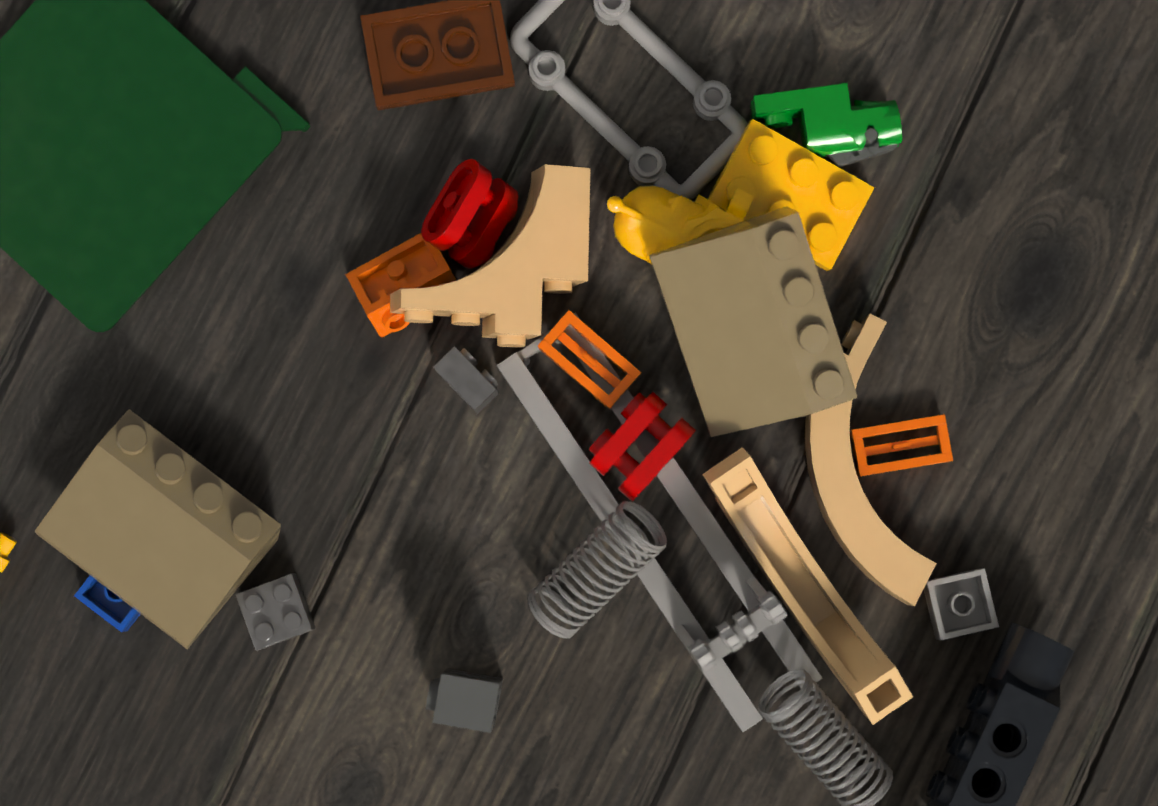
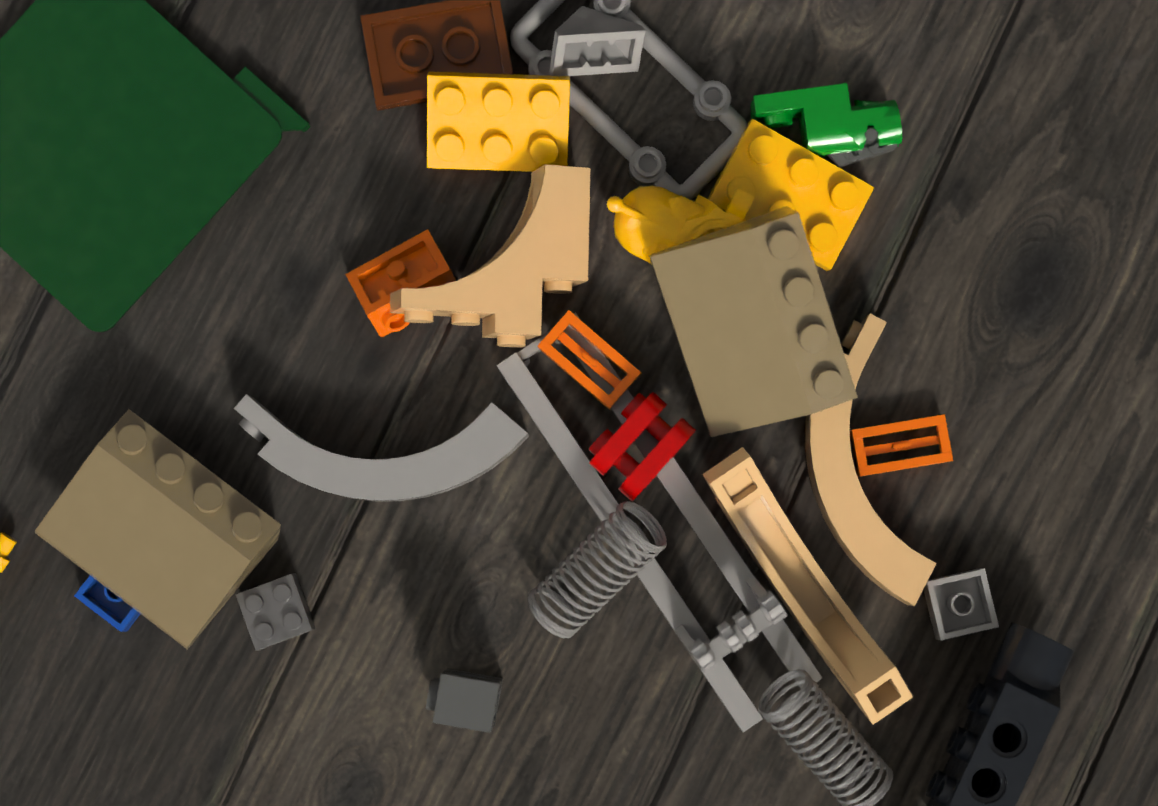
red brick [421,159,519,269] -> none
flat silver piece [433,346,498,414] -> none
none -> light grey arch [234,394,529,501]
none -> yellow plate [427,72,570,172]
none -> light grey slope [549,6,646,76]

